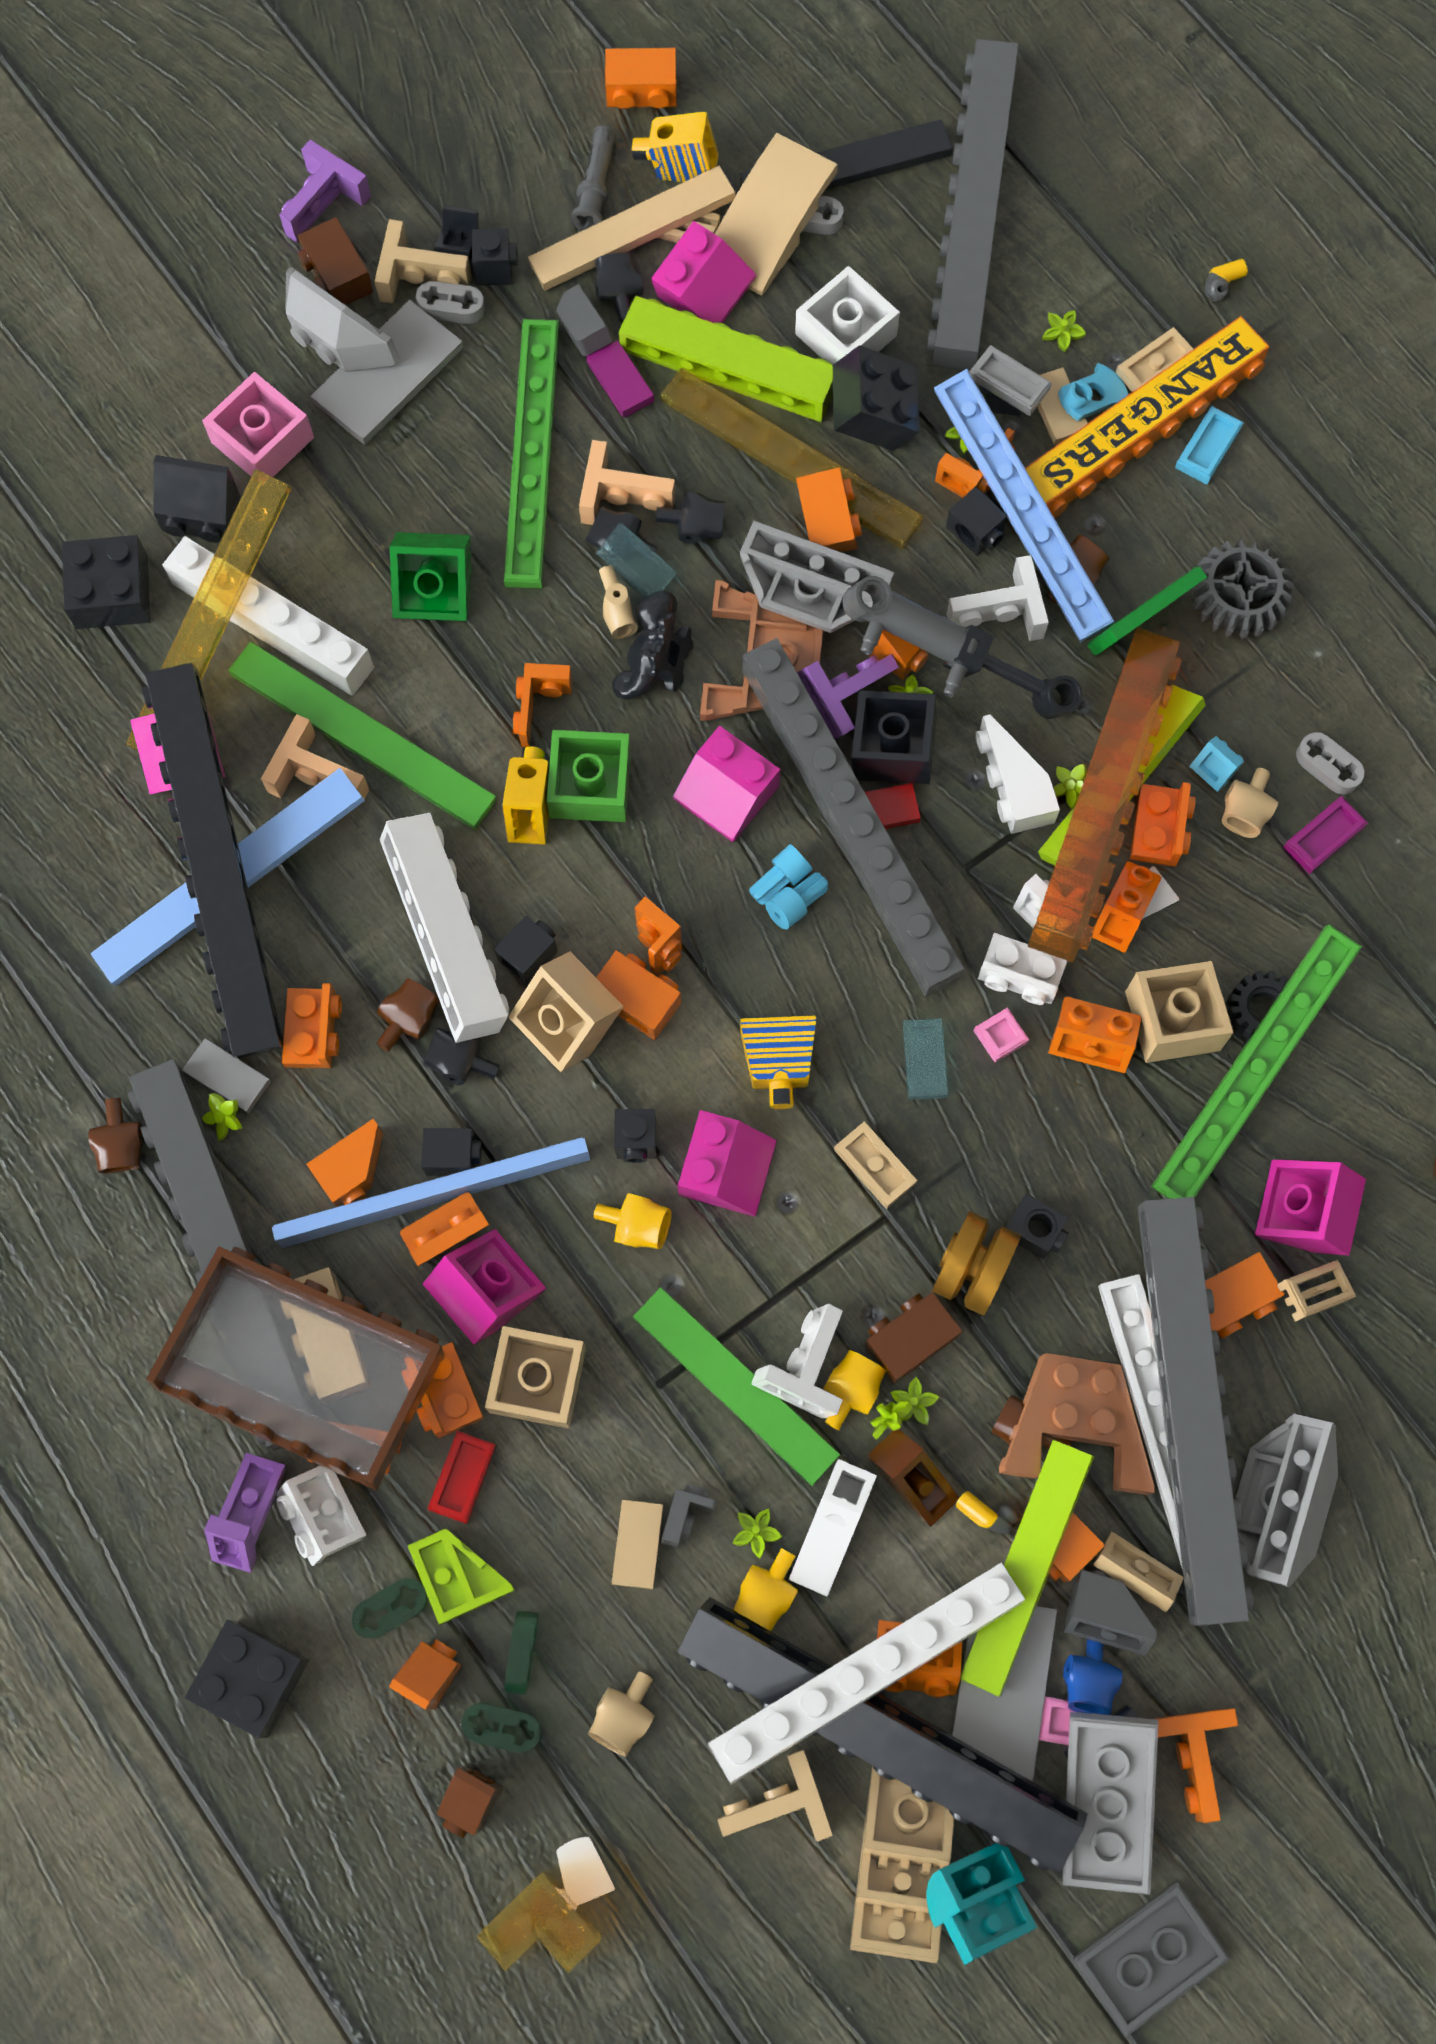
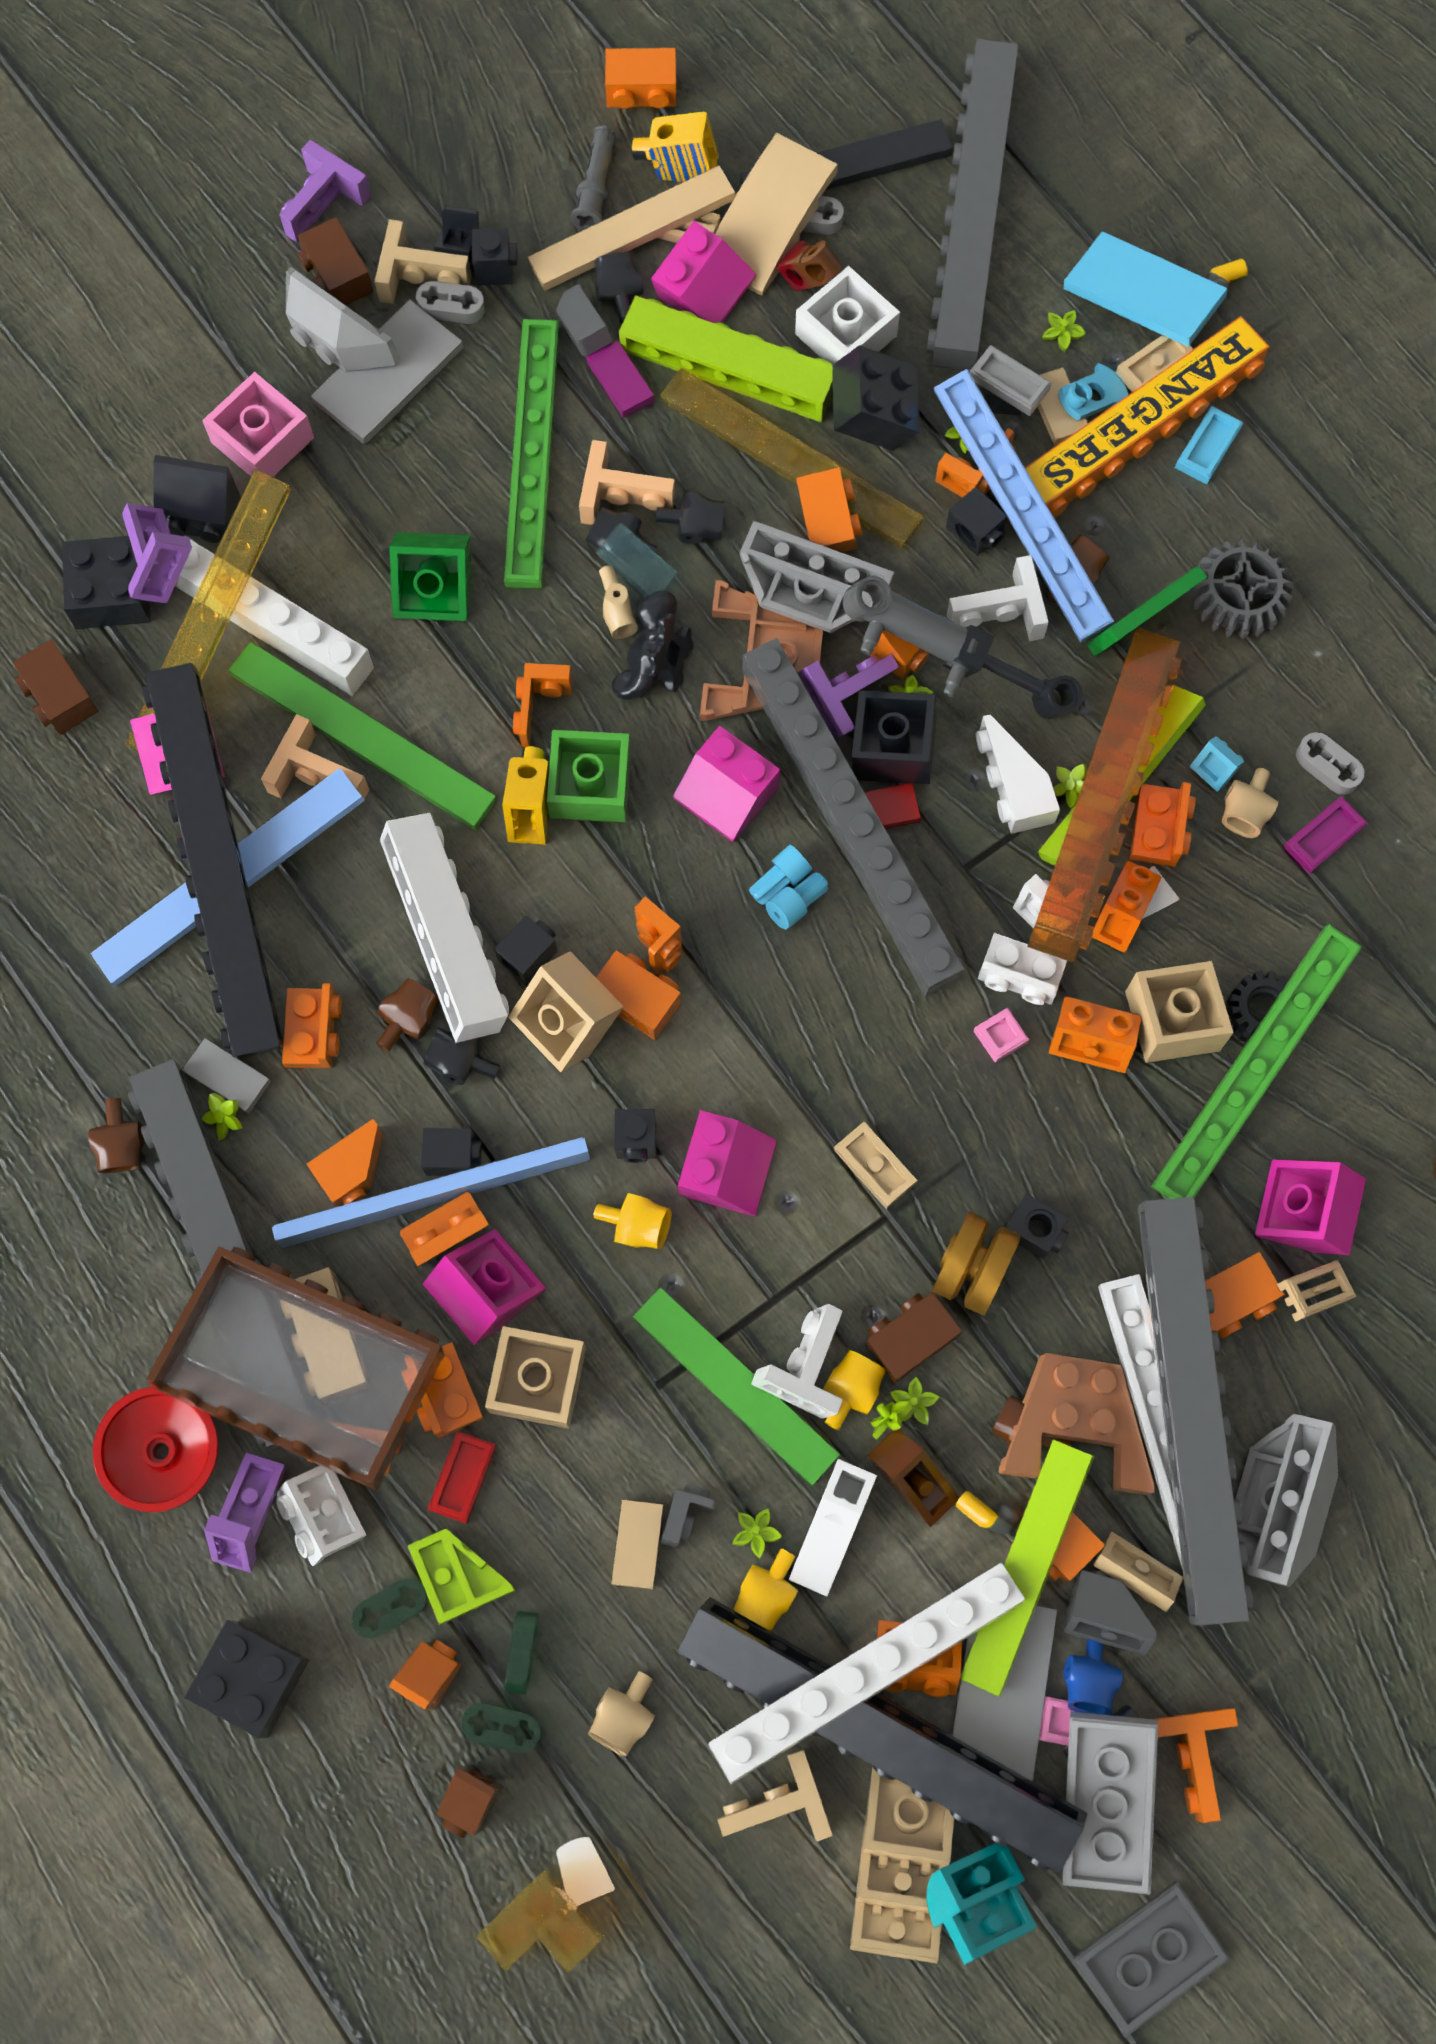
torso [740,1016,816,1109] -> none
clear light blue tile [902,1019,948,1100] -> none
none -> reddish brown brick [12,639,99,735]
none -> red dish [93,1387,219,1513]
none -> medium lavender bracket [122,503,192,603]
none -> reddish brown leg [776,240,843,292]
none -> medium azure tile [1064,231,1227,347]

